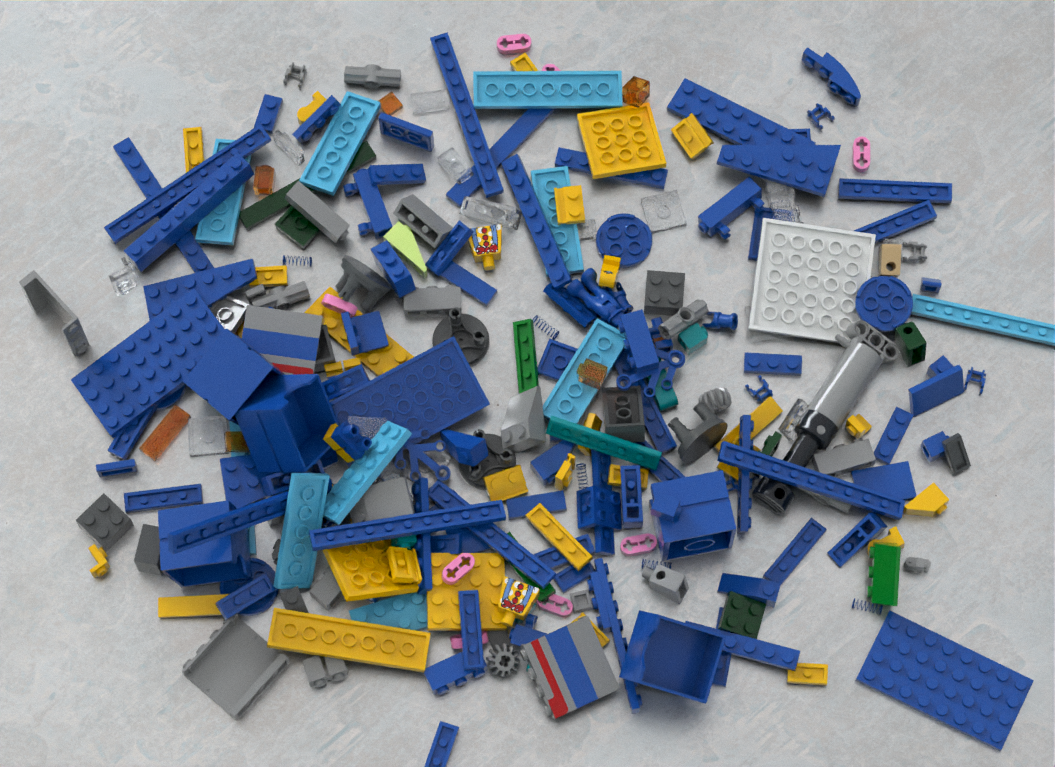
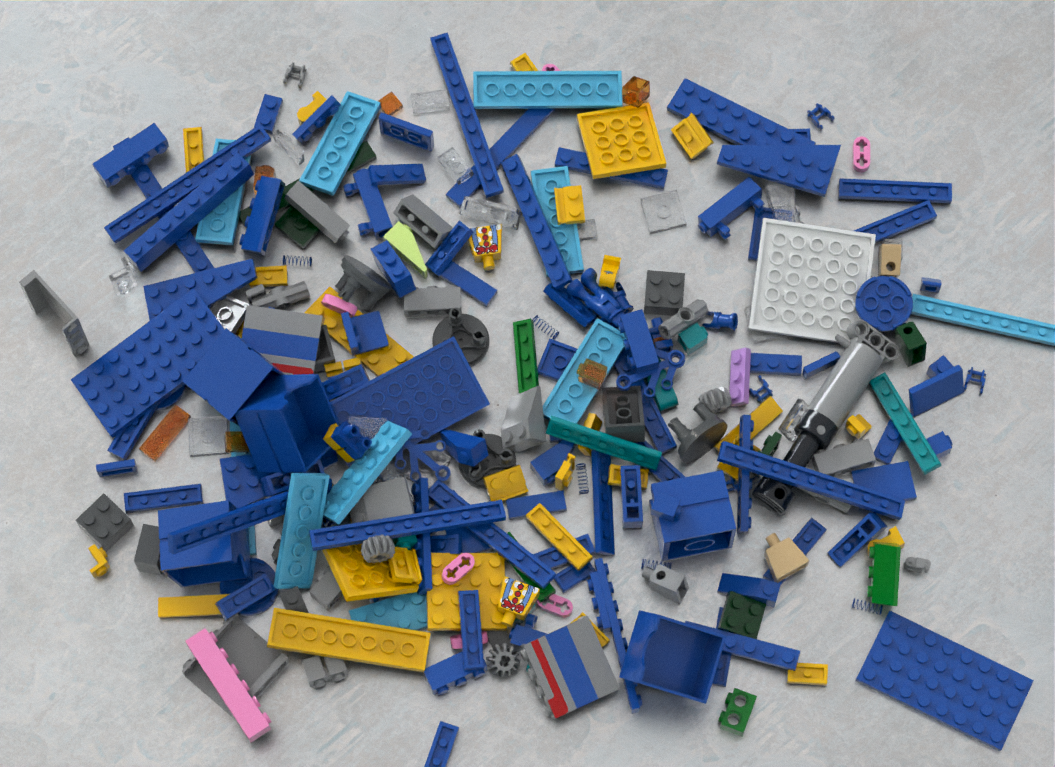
light grey piece [344,64,401,88] -> none
bright pink beam [497,34,531,54] -> none
light grey tile [570,589,593,614] -> none
blue bracket [576,486,622,530] -> none
blue tile [596,213,652,268] -> none
bright pink beam [620,533,657,556] -> none
blue slope [802,47,861,106] -> none
light grey piece [903,241,927,262] -> none
yellow slope [903,482,949,517] -> none
dark grey tile [942,433,971,475] -> none
none -> blue brick [92,123,169,188]
none -> bright pink brick [185,628,271,742]
none -> blue slope [239,176,285,256]
none -> light grey gear [361,534,395,564]
none -> green brick [718,688,757,737]
none -> lavender plate [729,347,751,407]
none -> tan torso [764,533,809,583]
none -> blue tile [802,351,840,380]
none -> teal tile [869,372,941,475]

